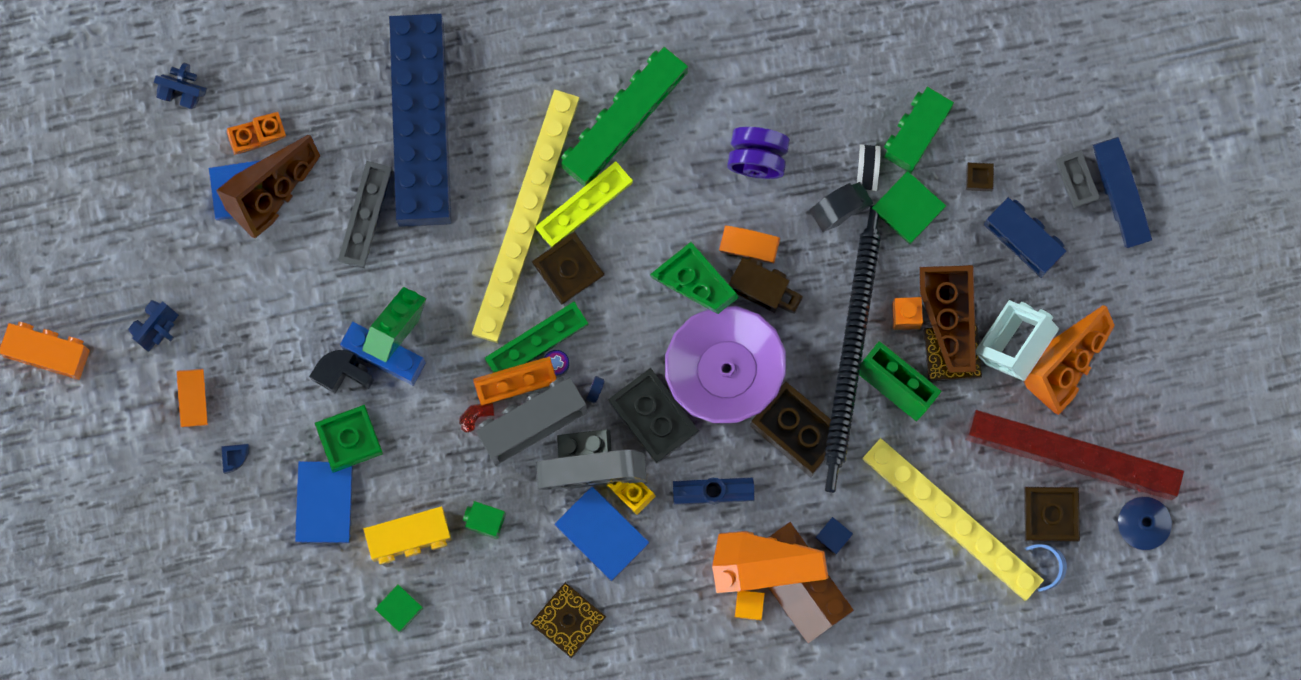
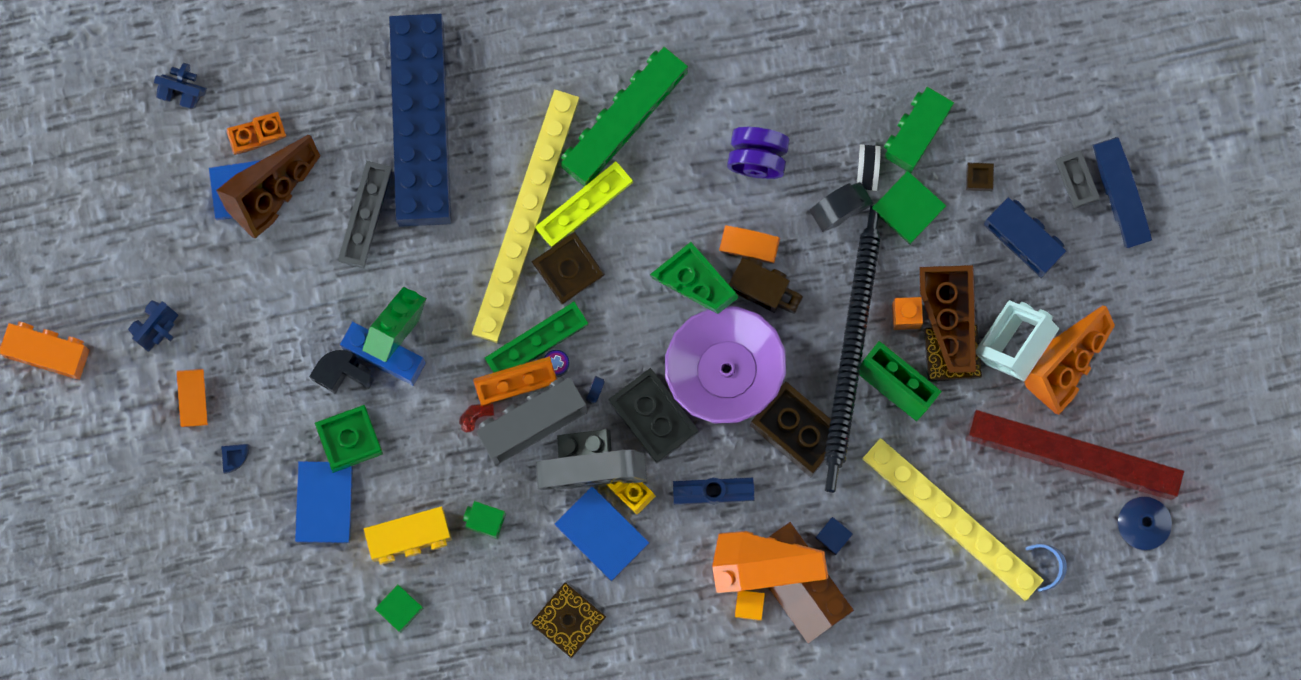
dark brown plate [1024,487,1080,542] -> none

